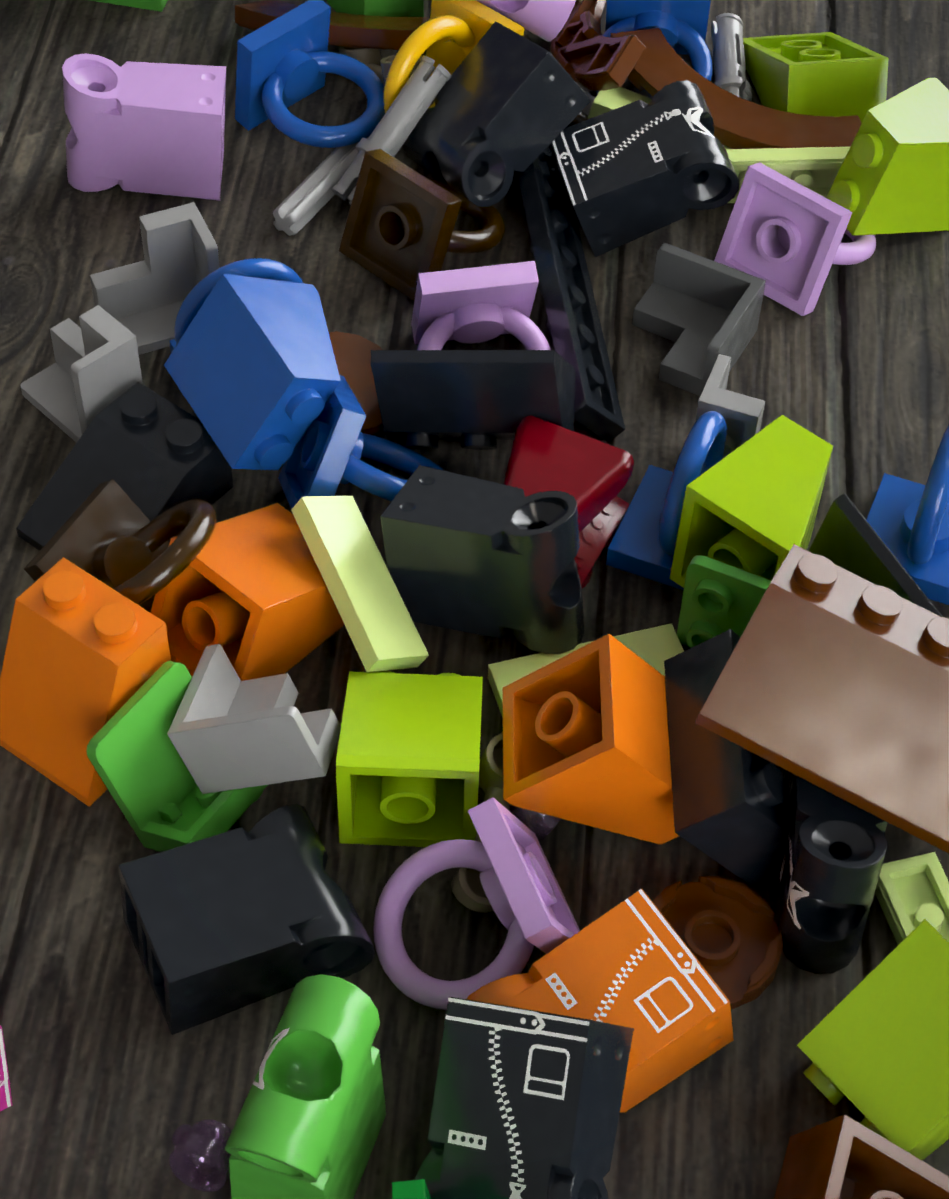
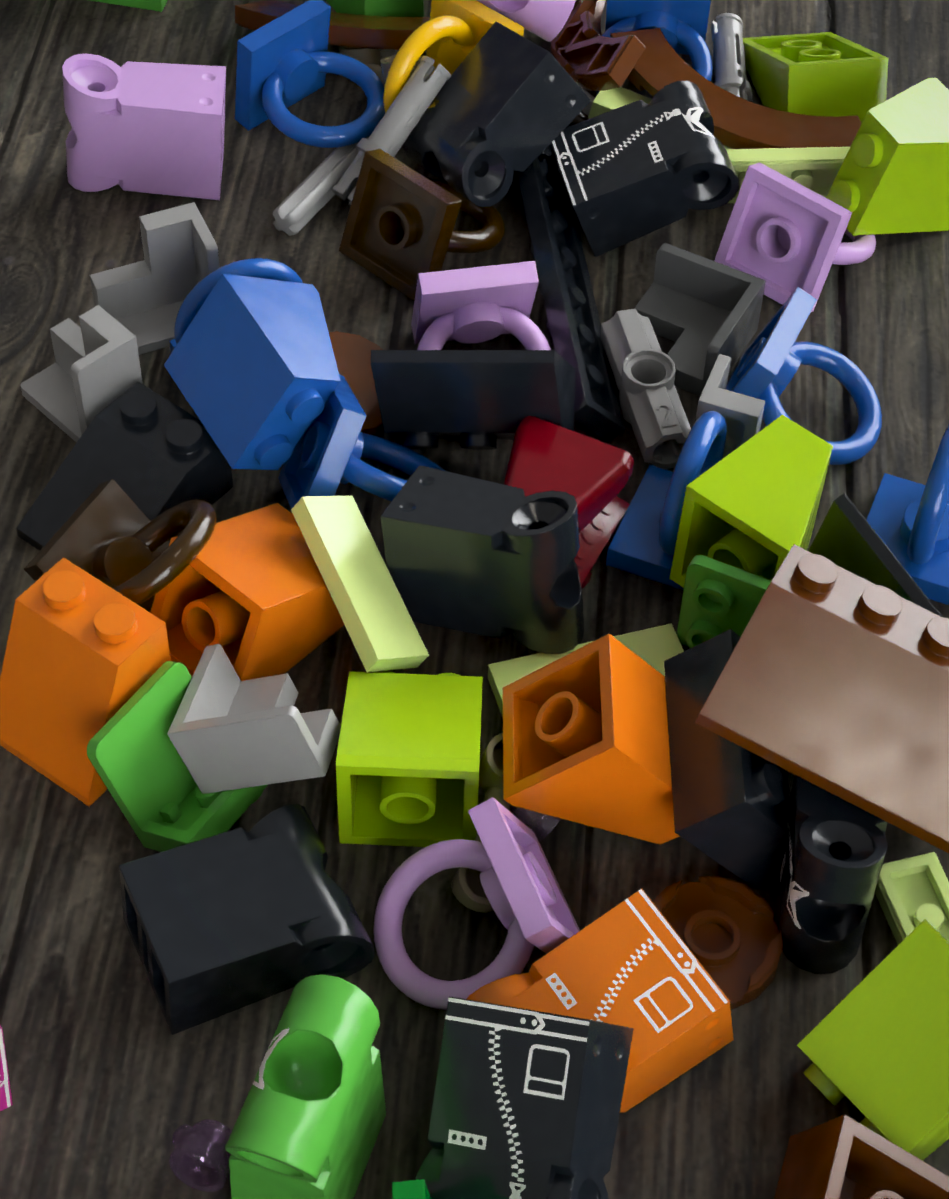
none -> light grey piece [600,309,691,469]
none -> blue tile [726,287,882,465]

